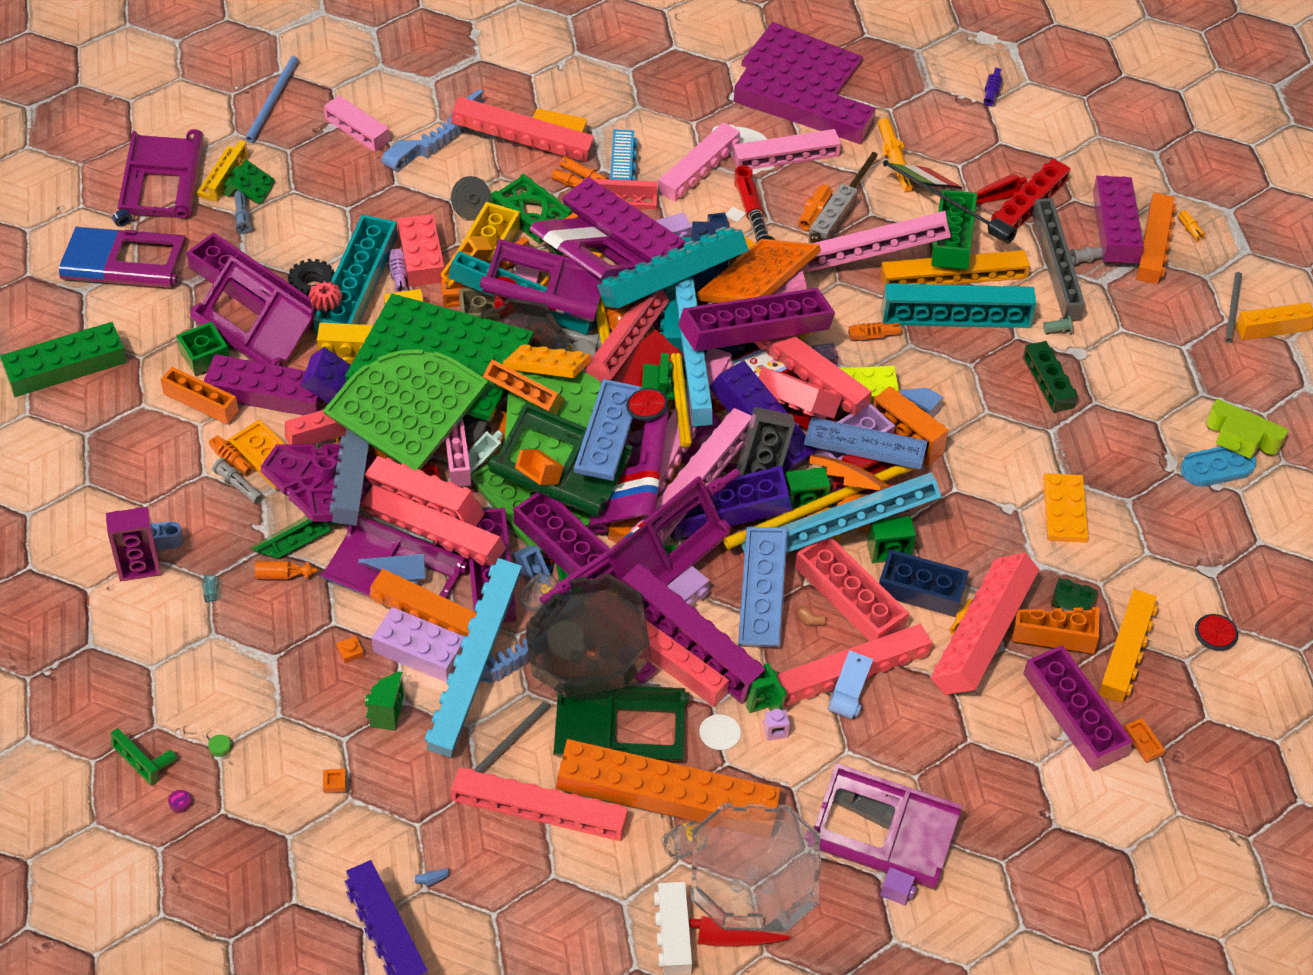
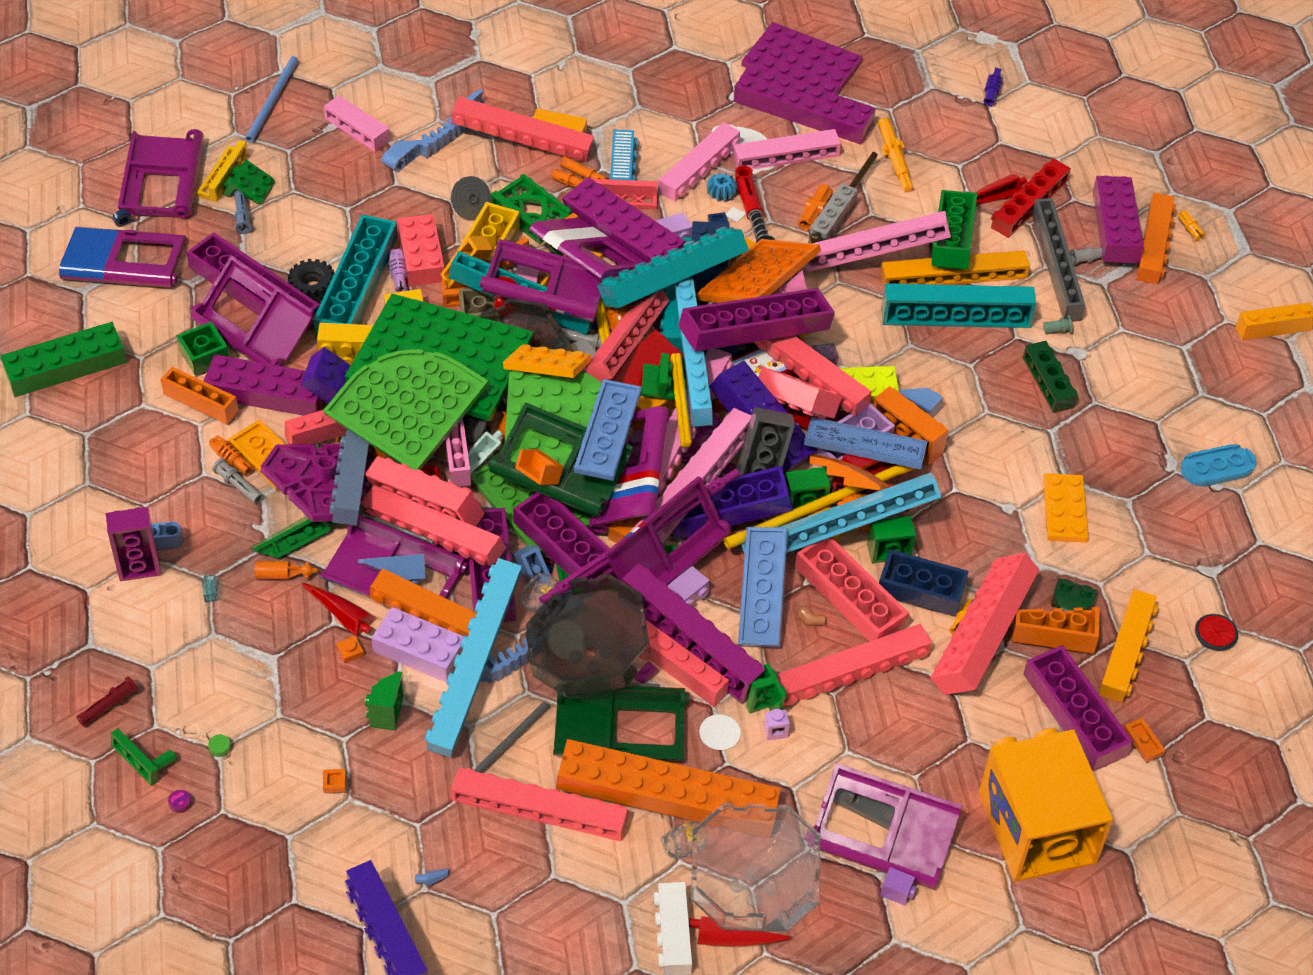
coral gear [309,280,342,312] -> none
orange brick [483,359,565,415] -> none
red wheel [626,388,668,421] -> none
light blue door [827,650,873,719] -> none
orange hinge [848,322,901,340] -> none
black flag [883,160,1017,244] -> none
lime brick [1206,398,1289,458] -> none
dark grey piece [1225,272,1242,343] -> none
none -> dark red pin [76,676,139,727]
none -> red piece [302,583,375,636]
none -> dark azure gear [707,172,737,202]
none -> light orange brick [979,728,1113,882]

